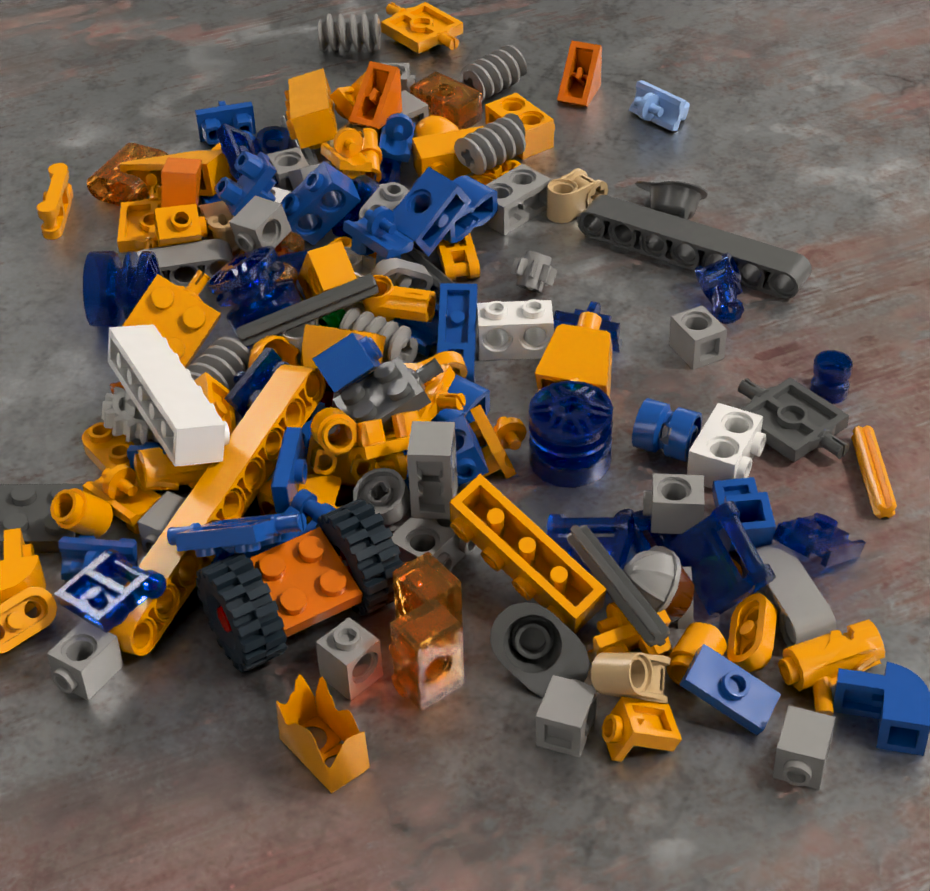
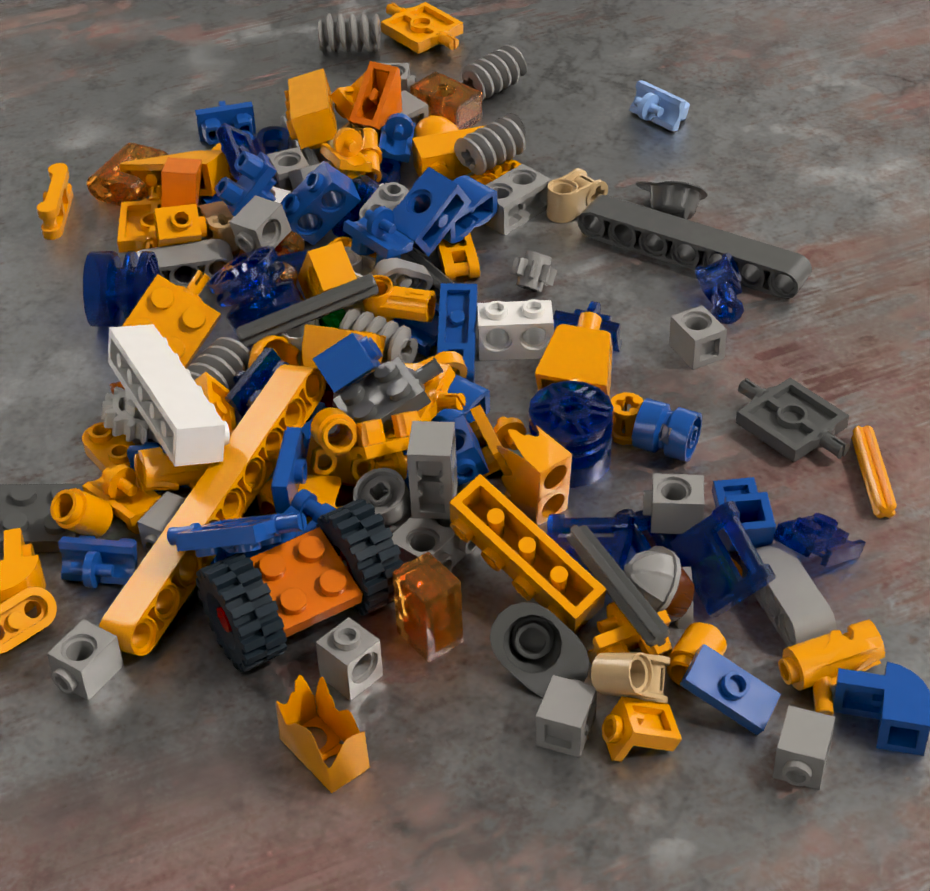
clear blue plate [54,549,167,633] -> none
clear orange brick [389,598,465,711] -> none
light orange brick [485,93,555,160] -> none
orange slope [557,40,602,107] -> none
white brick [687,403,766,489] -> none
light orange plate [727,593,777,673] -> none
clear blue wheel [810,350,853,404] -> none
none -> light orange piece [497,425,572,525]
none -> light orange bush [608,392,644,445]

